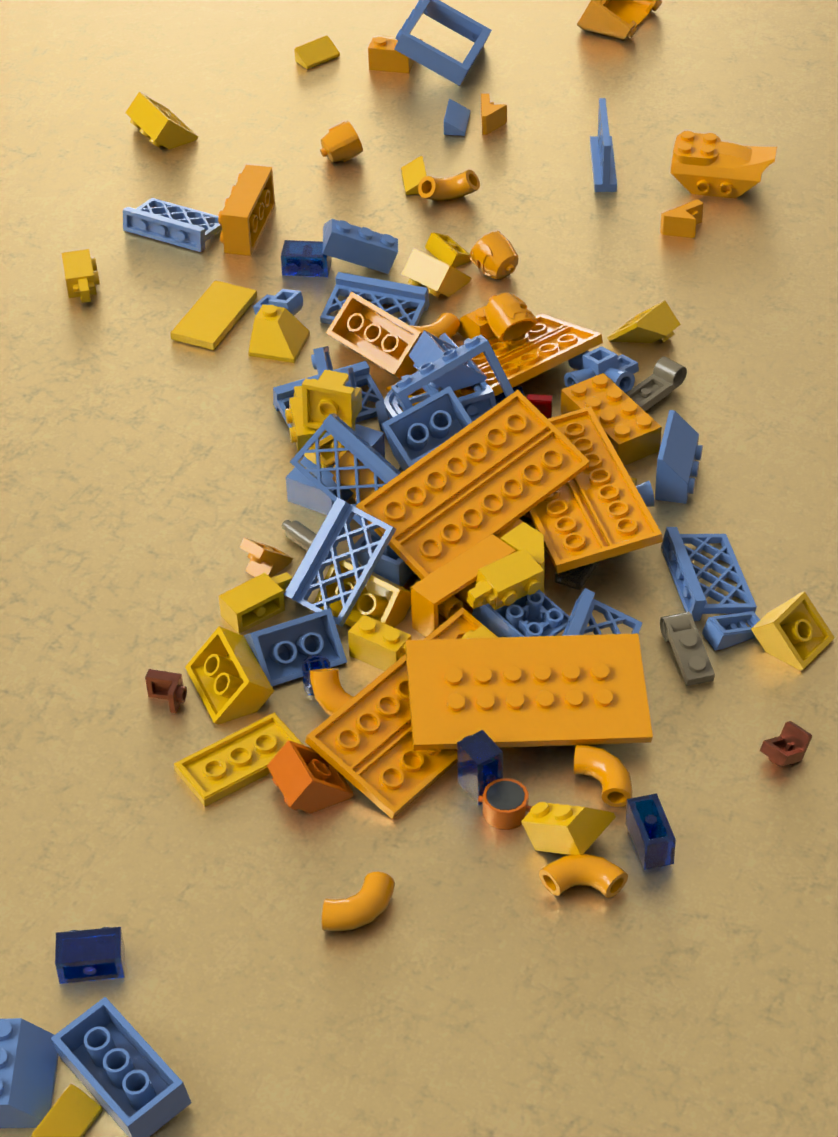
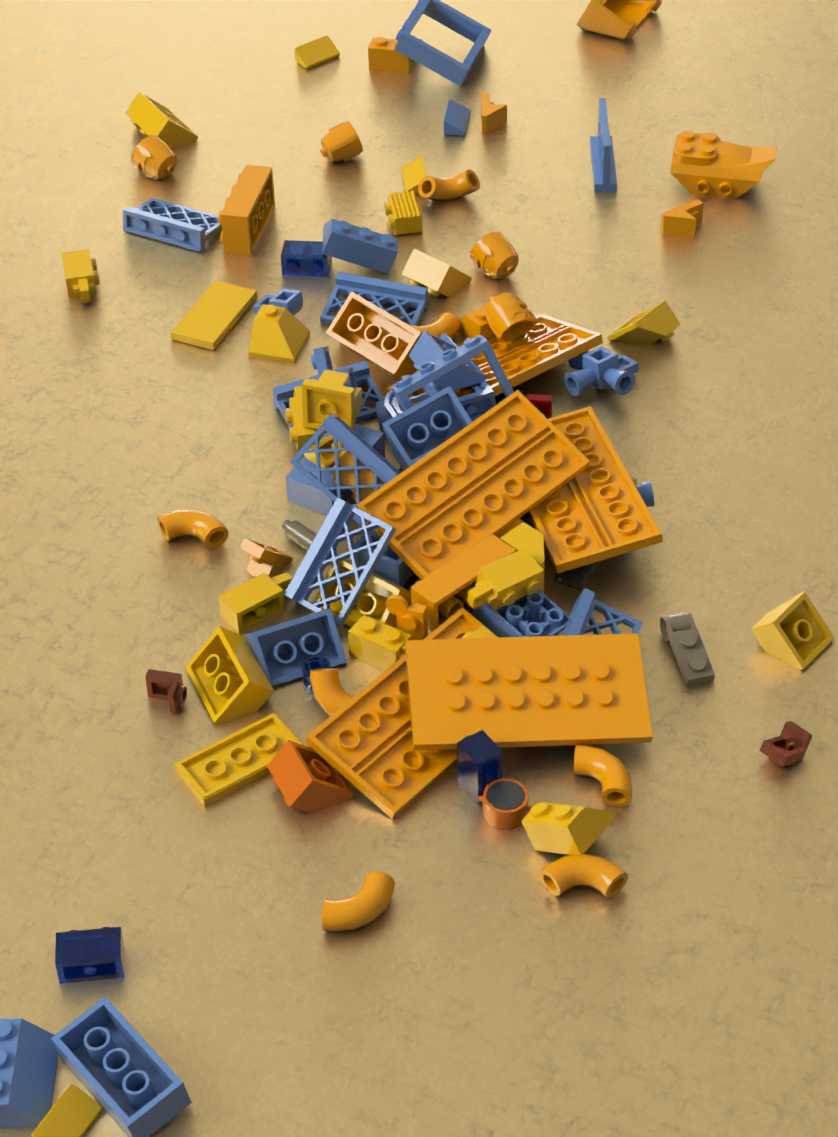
yellow slope [425,232,471,268] -> none
light orange brick [561,373,662,466] -> none
dark tan plate [626,356,687,411] -> none
clear blue brick [626,793,676,870] -> none
medium blue slope [655,410,703,504] -> none
medium blue fence [661,527,757,621] -> none
medium blue slope [702,611,760,650] -> none
none -> light orange helmet [131,135,177,180]
none -> light orange cylinder [157,509,229,548]
none -> yellow brick [384,190,423,235]
none -> light orange hinge [385,595,428,640]

